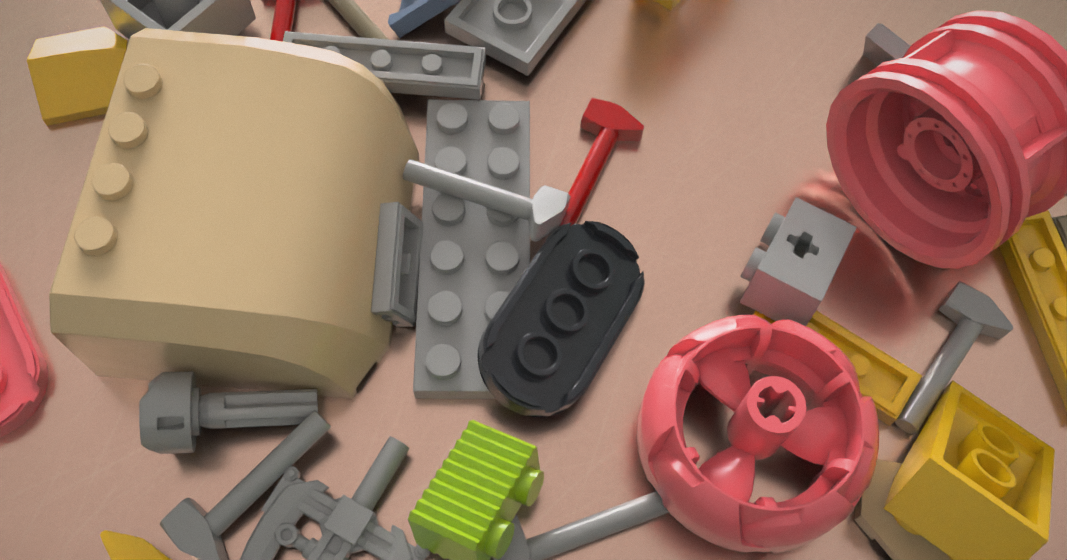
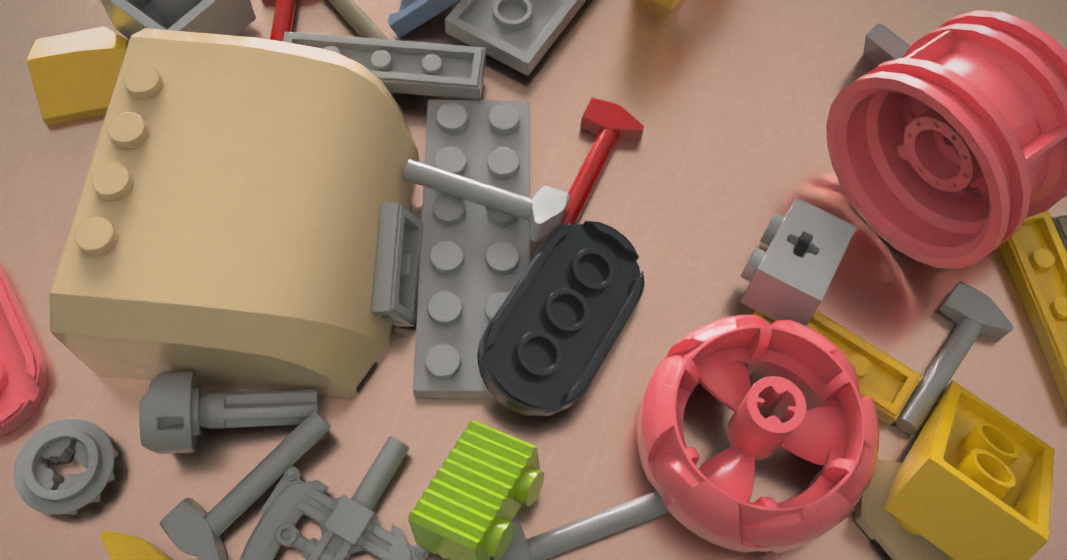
none -> light grey gear [14,418,118,516]

